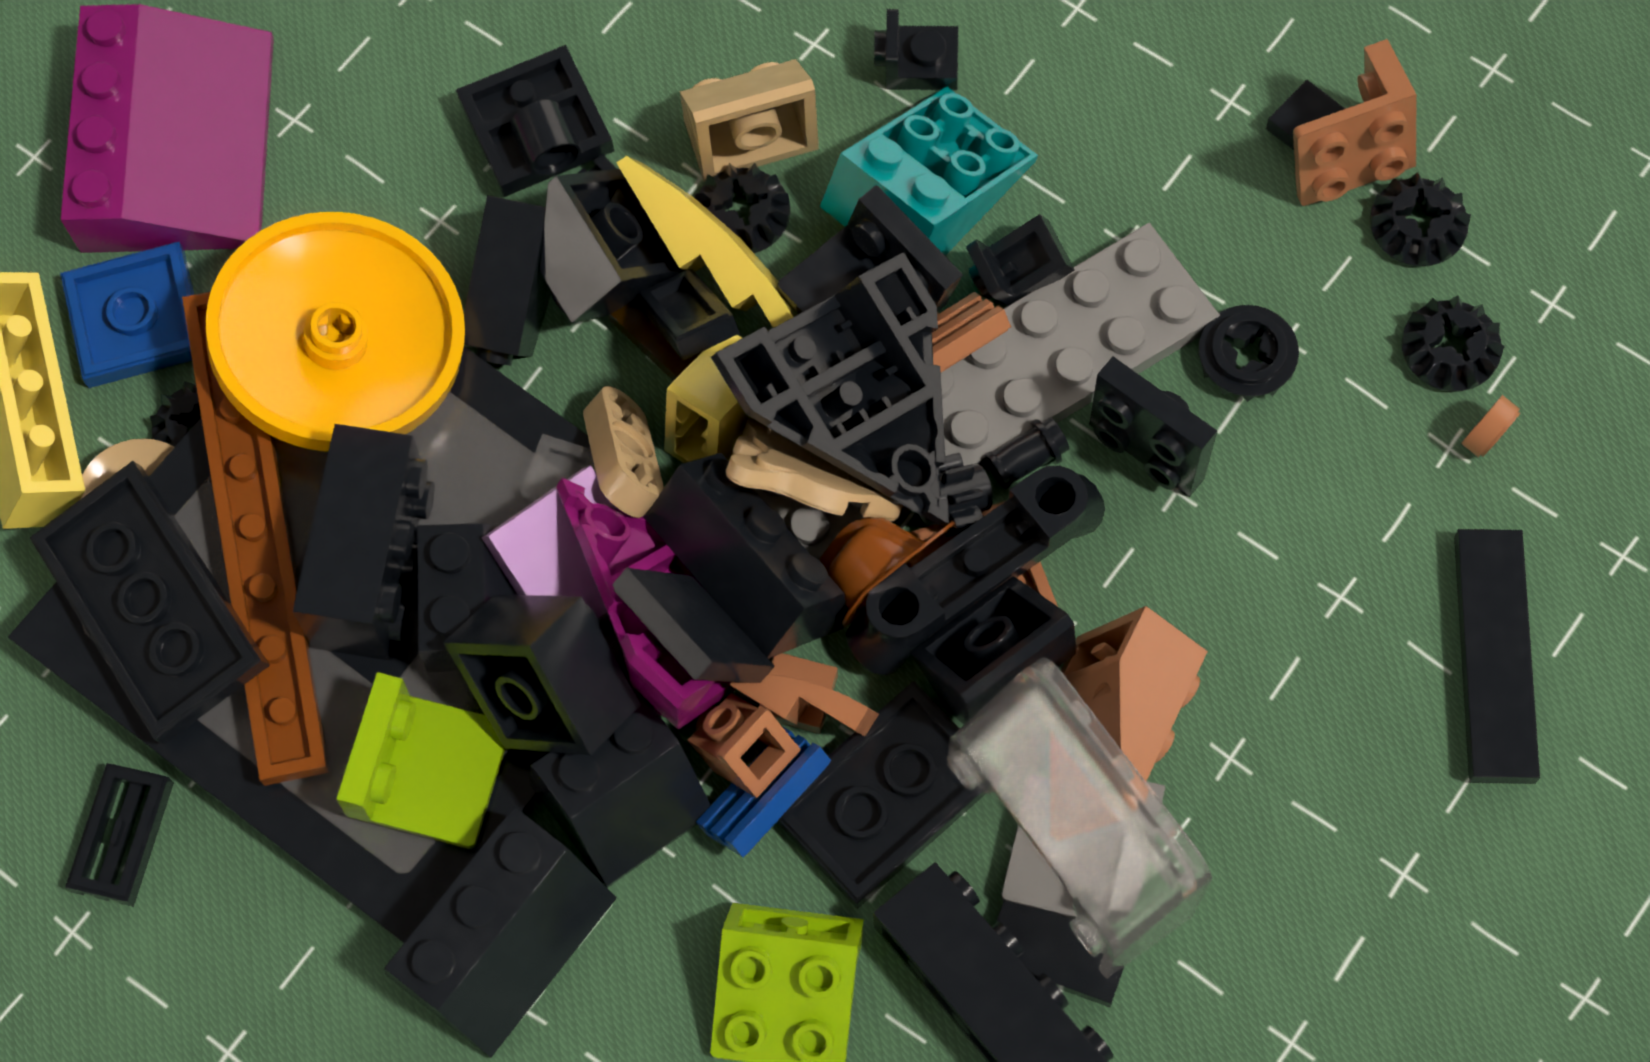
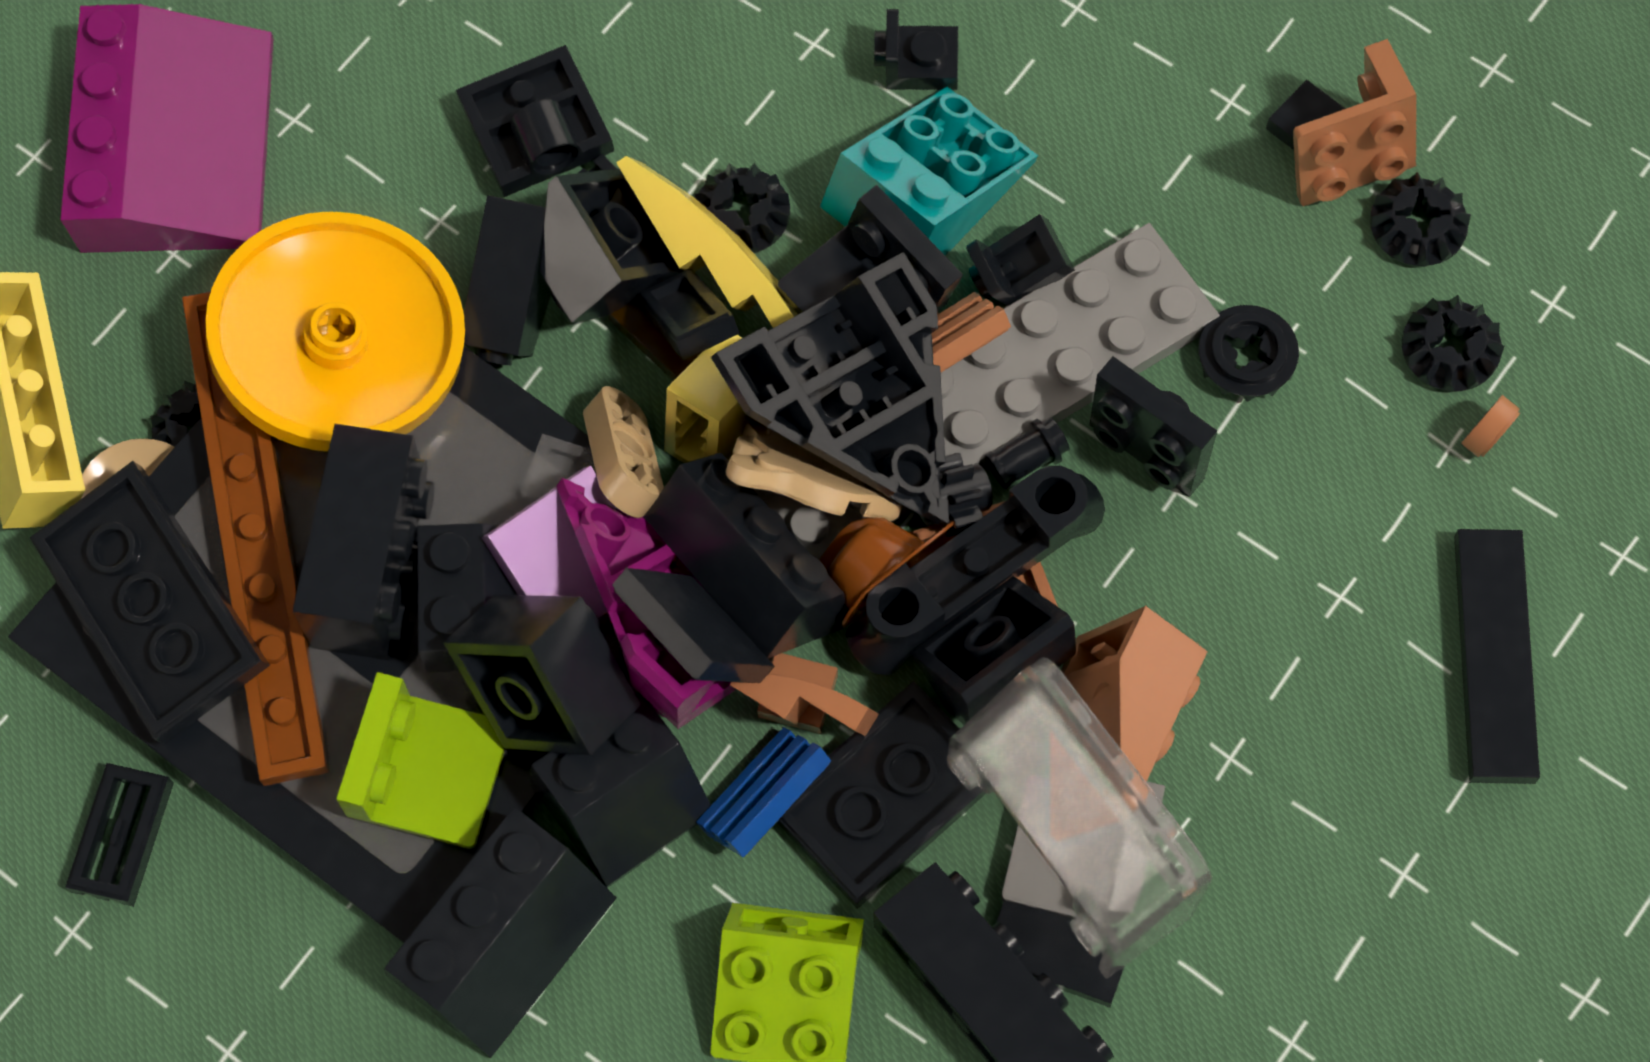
blue tile [60,242,194,388] -> none
tan slope [680,59,819,182] -> none
nougat brick [687,693,801,798] -> none

